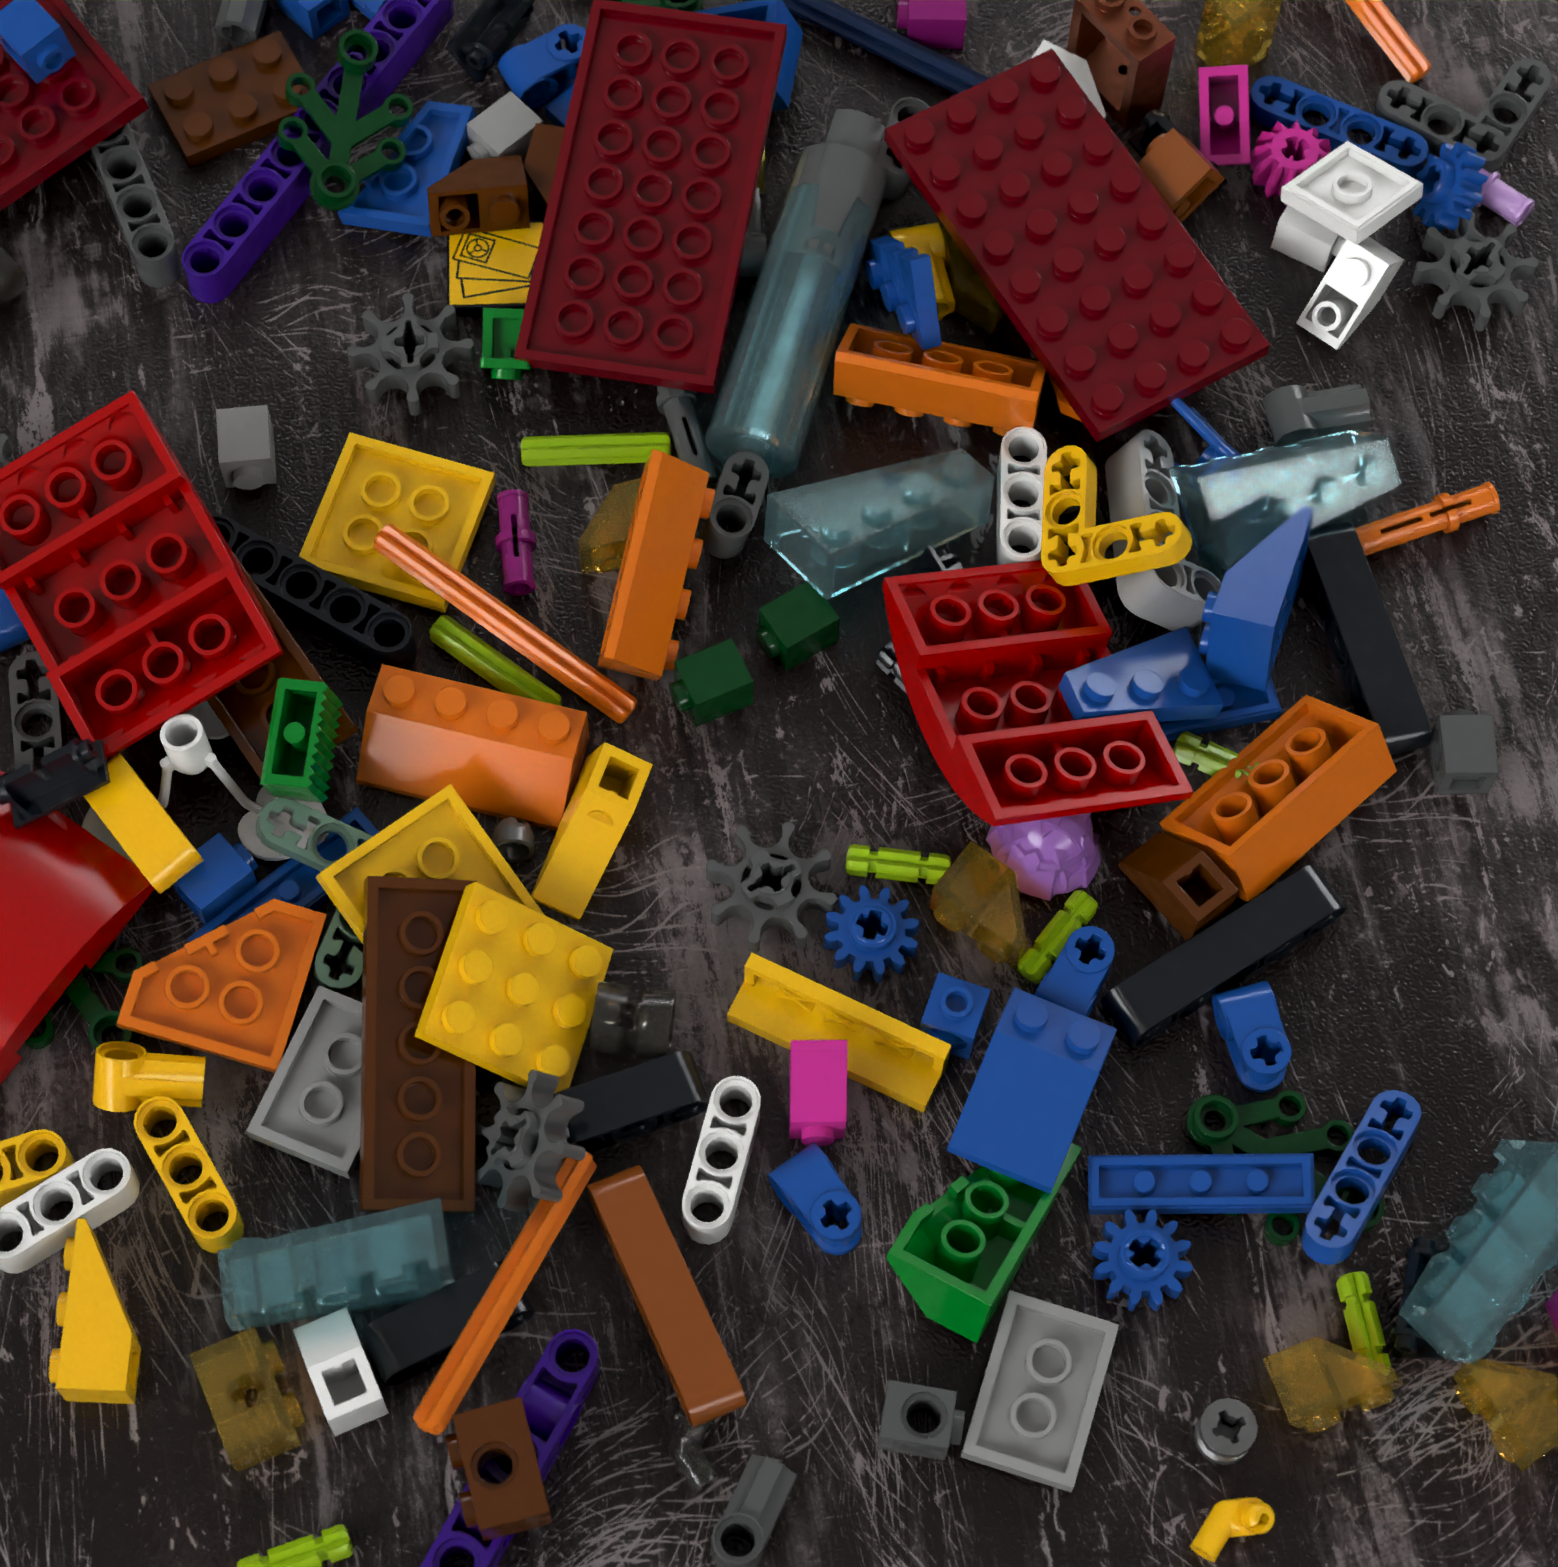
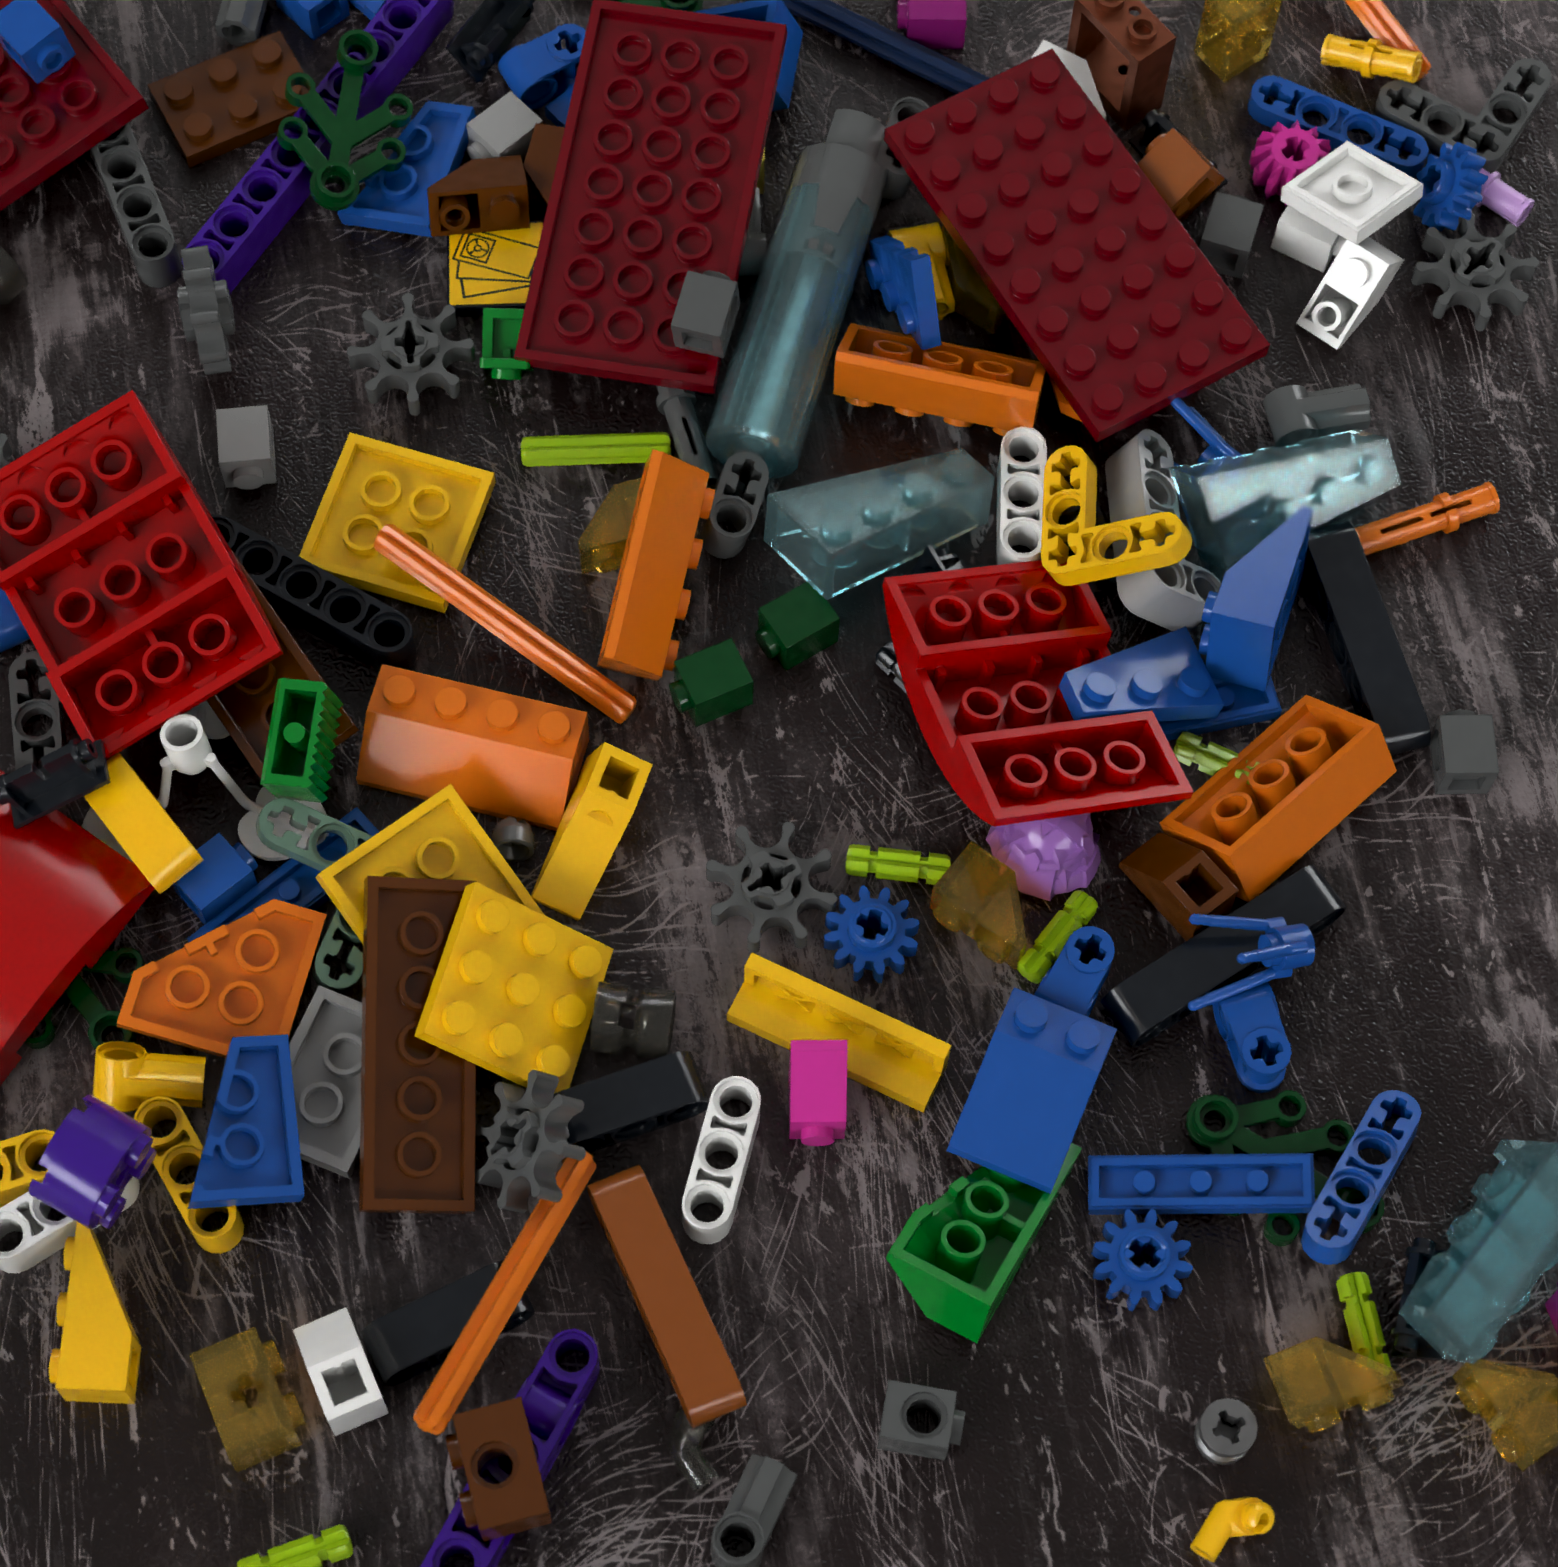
clear light blue wedge [217,1198,456,1331] -> none
lime axle [429,615,562,706] -> none
magenta pin [495,489,537,596] -> none
blue piece [767,1143,862,1255] -> none
blue brick [919,972,991,1060] -> none
light grey plate [960,1290,1119,1492] -> none
dark pink slope [1198,64,1250,166] -> none
none -> dark purple brick [29,1094,157,1229]
none -> dark grey gear [177,245,236,375]
none -> blue wing [187,1034,305,1209]
none -> dark grey brick [671,271,740,358]
none -> blue plant [1188,914,1315,1011]
none -> dark grey brick [1199,191,1264,279]
none -> yellow pin [1321,34,1423,83]

